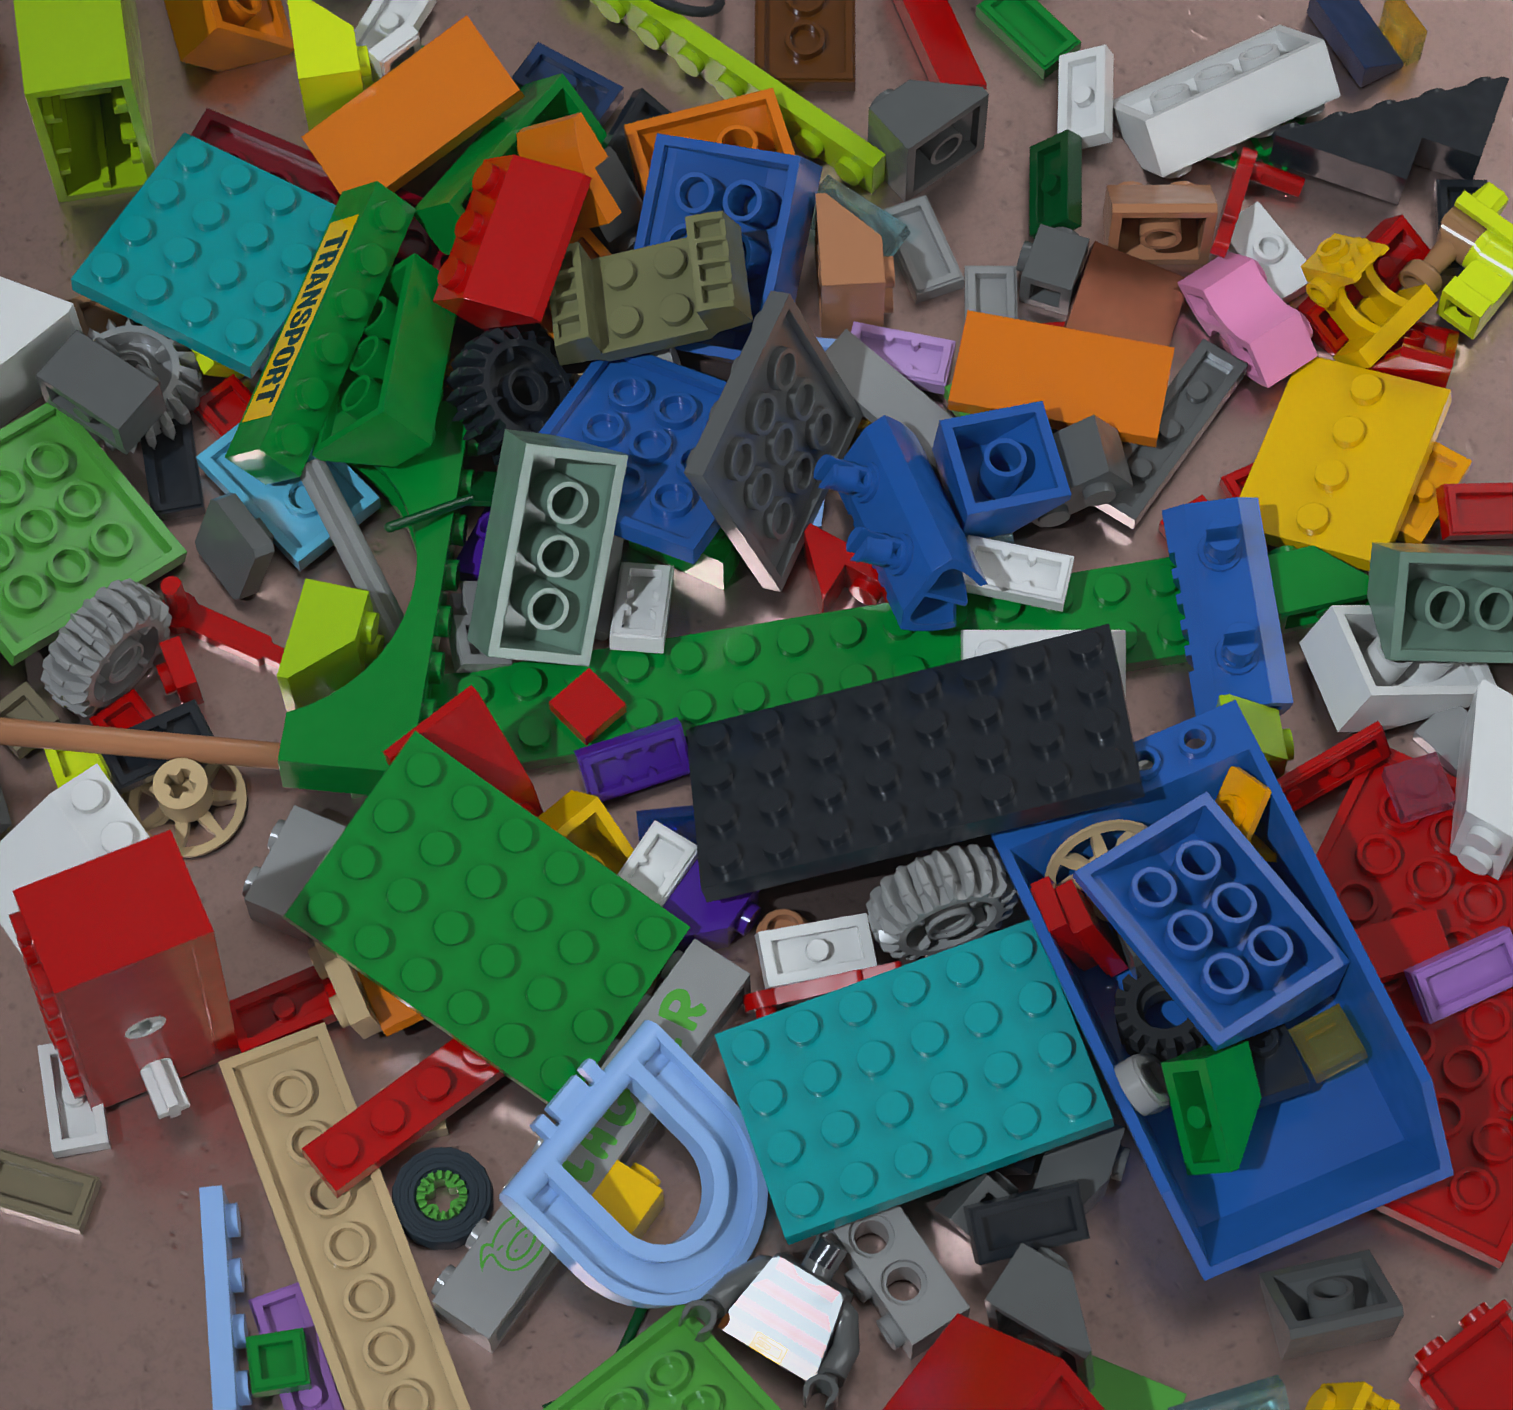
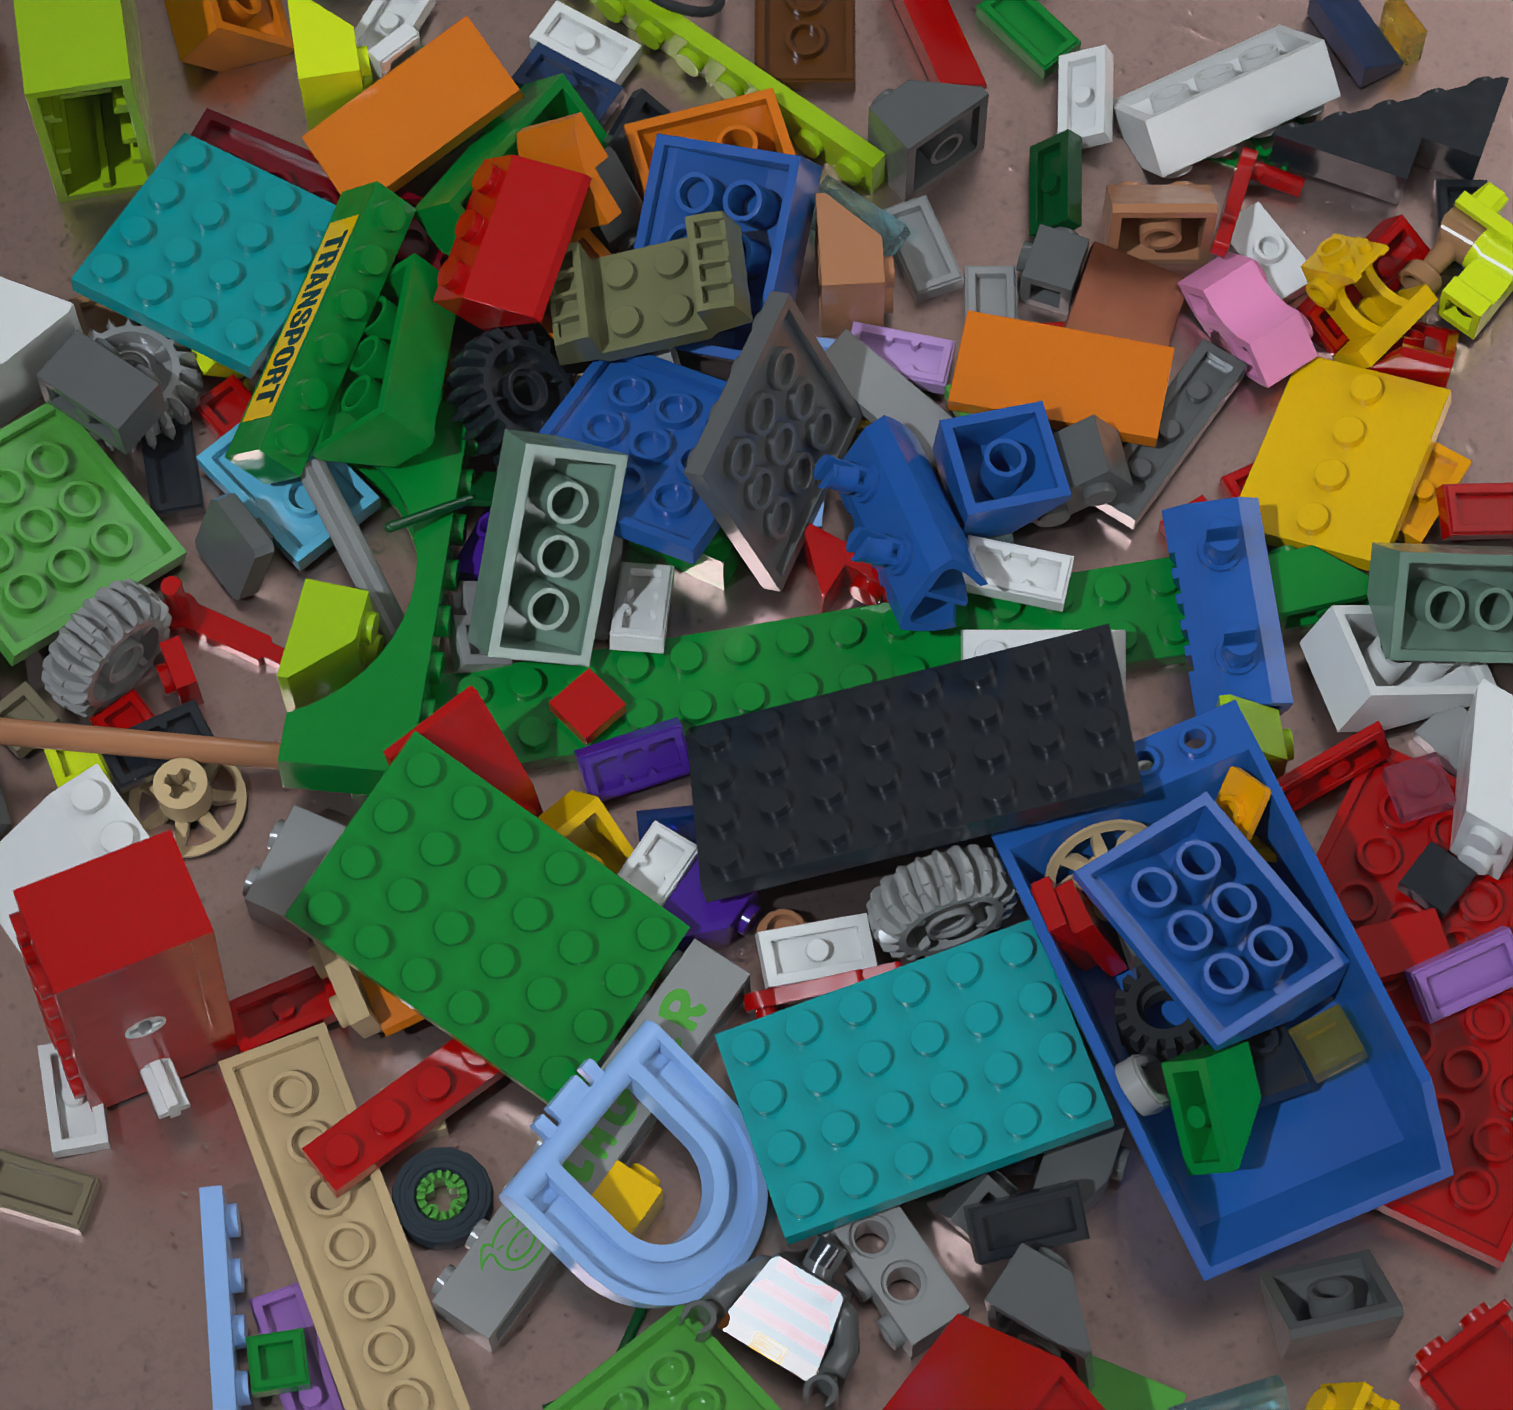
none -> white plate [529,0,642,85]
none -> black tile [1397,841,1477,921]

